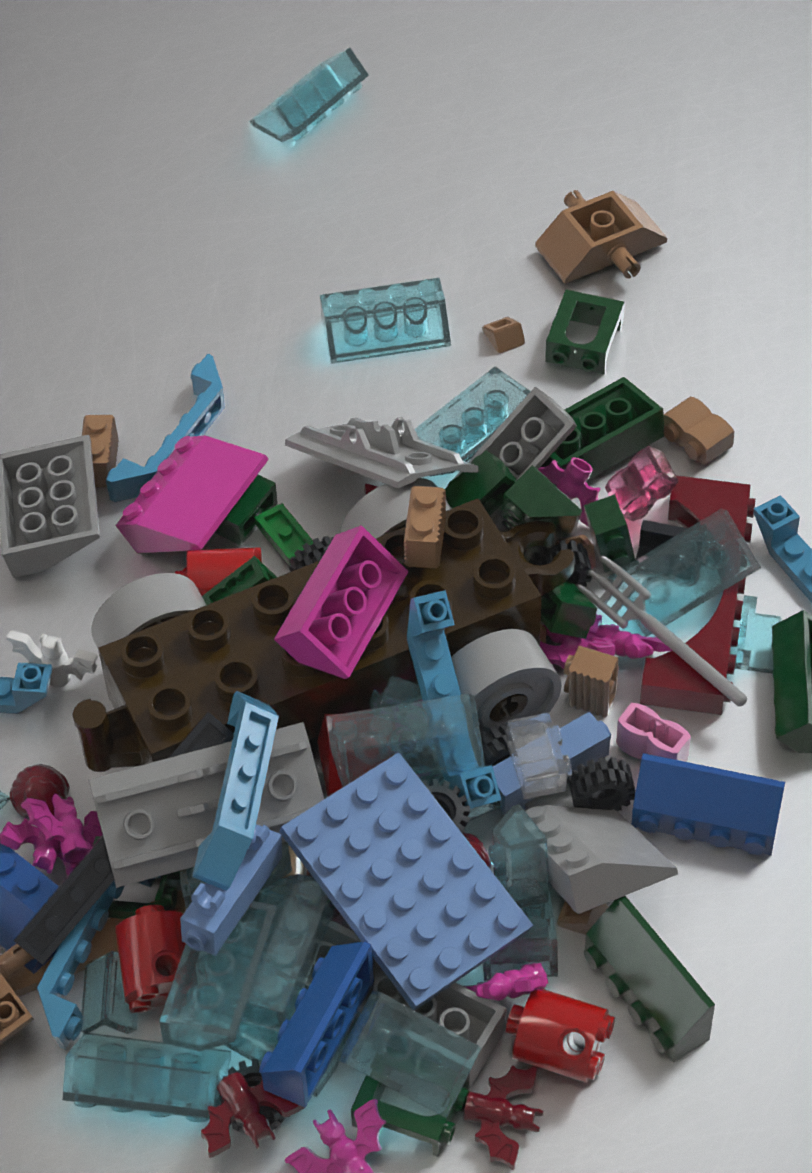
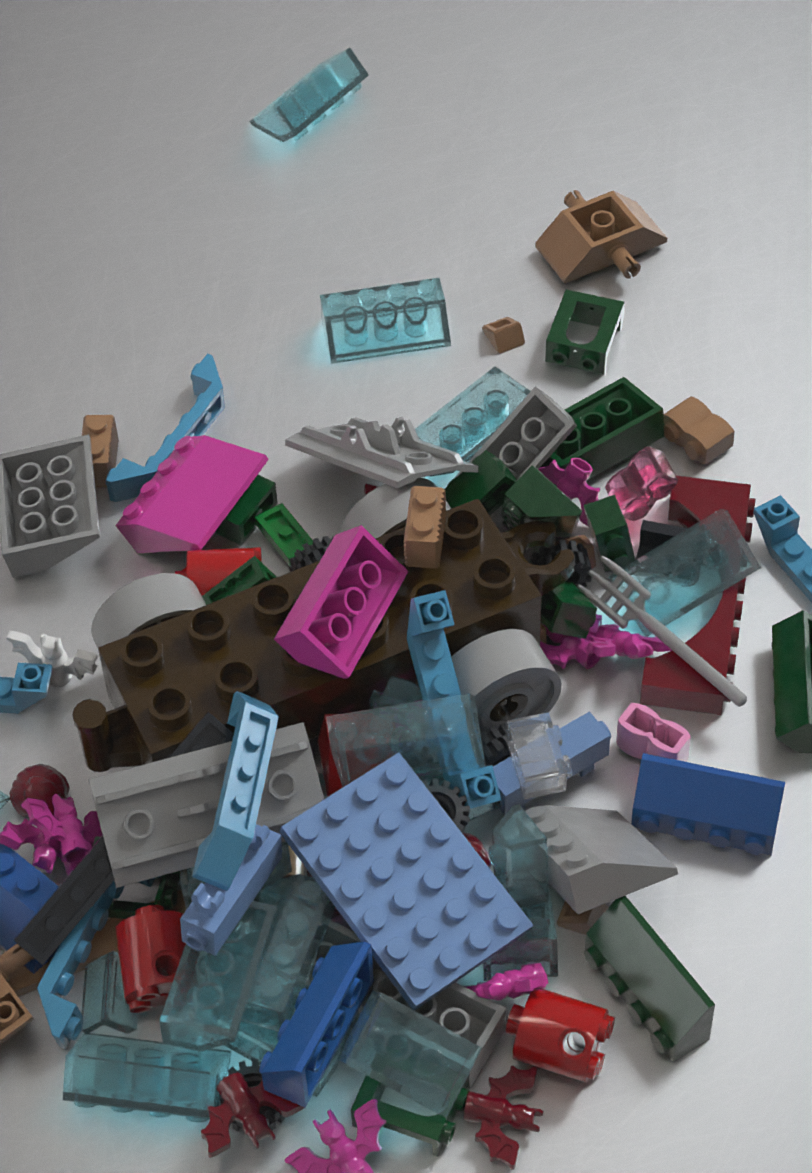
medium nougat brick [564,645,619,718] -> none
black tyre [568,757,636,812] -> none
clear light blue panel [735,595,781,674] -> none

